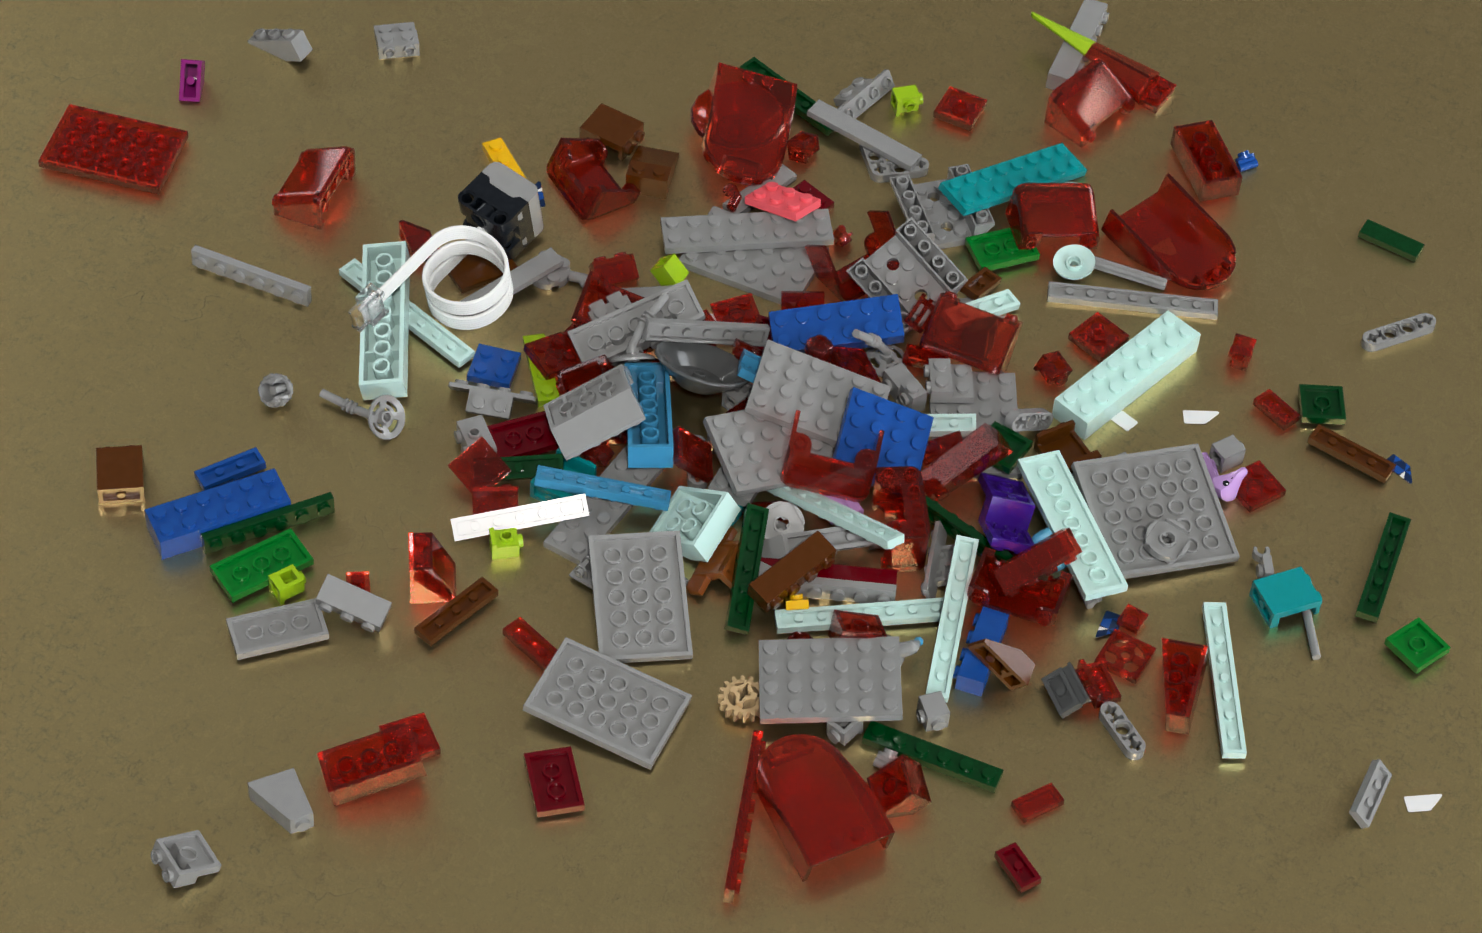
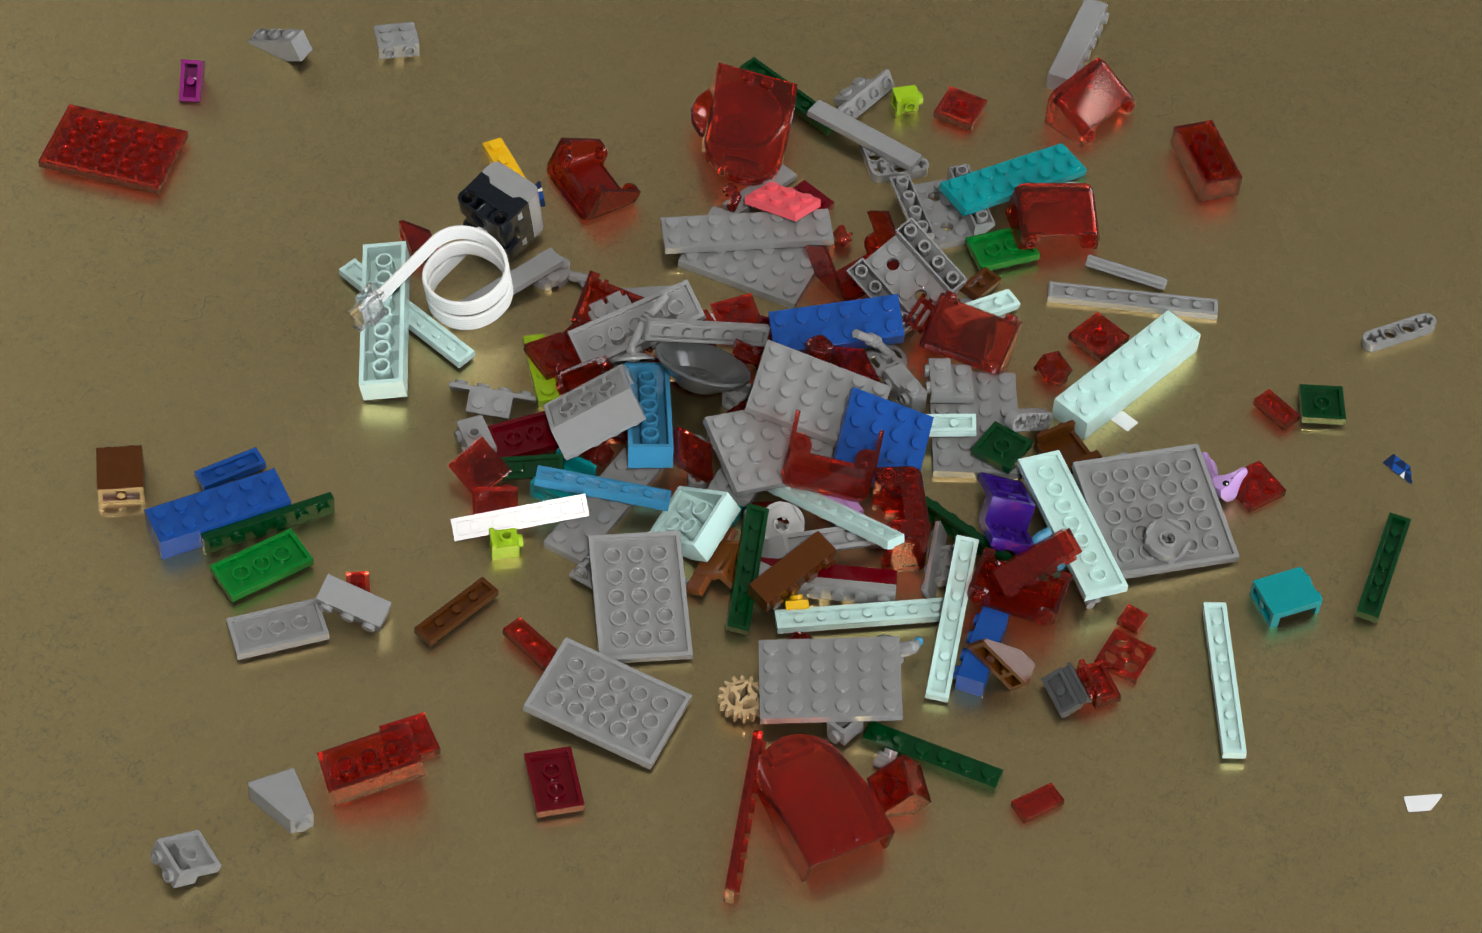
light grey plate [191,245,312,307] -> none
light grey piece [258,373,294,408] -> none
lime brick [268,564,306,605] -> none
clear red windscreen [272,146,356,230] -> none
light grey dish [319,389,405,440] -> none
clear red slope [409,532,456,604] -> none
reddish brown tile [448,248,518,294] -> none
blue plate [467,344,521,389] -> none
reddish brown panel [579,103,645,161] -> none
clear red bracket [589,252,639,288] -> none
reddish brown slope [625,146,679,199] -> none
lime brick [650,253,689,286] -> none
dark azure slope [737,349,761,383] -> none
clear red plate [781,291,825,310] -> none
clear red brick [787,131,820,164] -> none
clear red slope [828,610,887,639] -> none
clear red plate [902,344,950,369] -> none
clear red wedge [915,423,1013,501] -> none
light grey brick [916,691,950,732] -> none
clear red plate [923,430,967,466] -> none
dark red plate [994,842,1042,893] -> none
clear red plate [1031,12,1177,114] -> none
light aqua dish [1053,244,1095,280] -> none
dark blue sticker [1096,611,1123,638] -> none
light grey beam [1099,701,1146,760] -> none
clear red windscreen [1101,173,1236,290] -> none
clear red wedge [1162,638,1208,735] -> none
white sticker [1183,410,1219,424] -> none
light grey brick [1209,435,1246,473] -> none
clear red brick [1228,333,1257,371] -> none
blue plate [1234,150,1258,173] -> none
light grey plate [1252,547,1274,578] -> none
light grey bar [1302,609,1321,660] -> none
reddish brown plate [1307,424,1396,484] -> none
light grey plate [1349,759,1392,829] -> none
dark green tile [1358,219,1425,262] -> none
green plate [1384,617,1451,674] -> none

